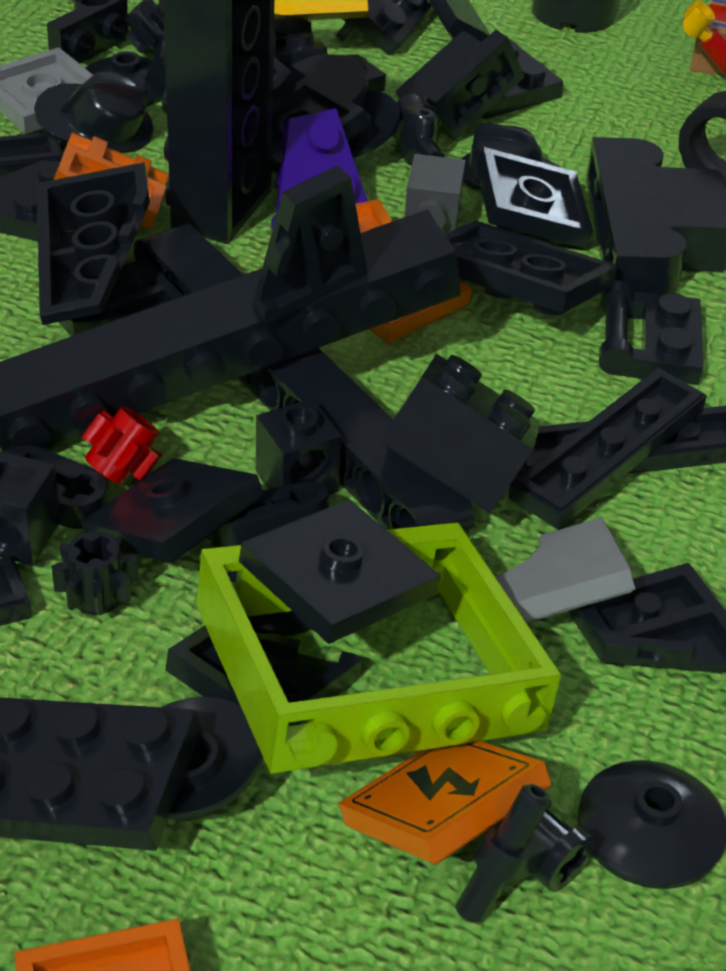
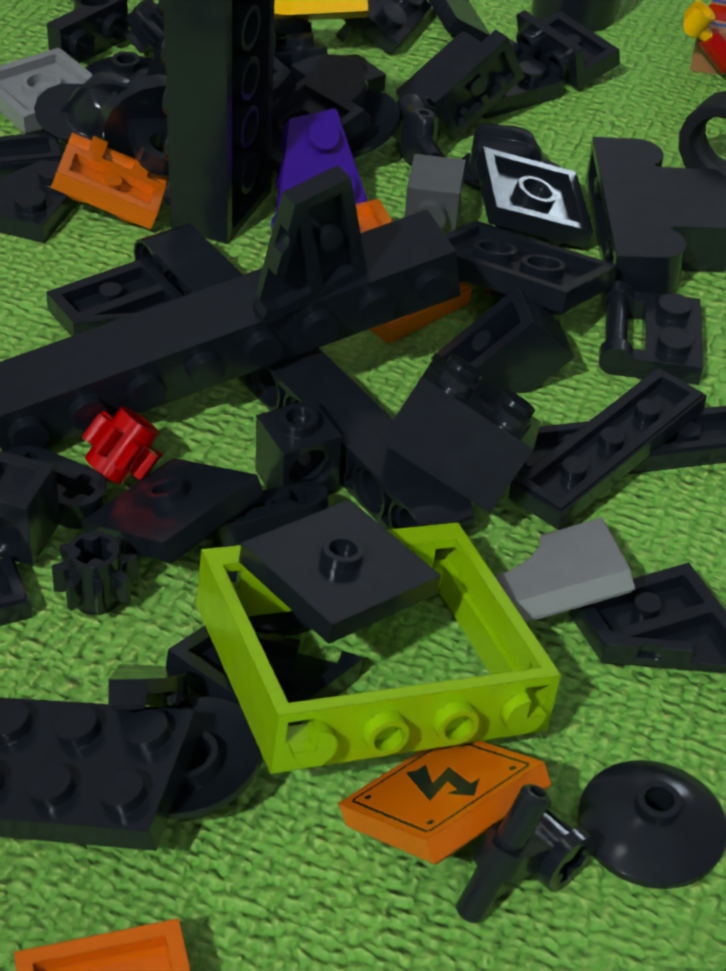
black wedge [36,162,150,325] -> none
none -> black tile [99,74,169,176]
none -> black tile [108,664,188,710]
none -> black slope [431,286,575,395]
none -> black bracket [516,10,620,90]

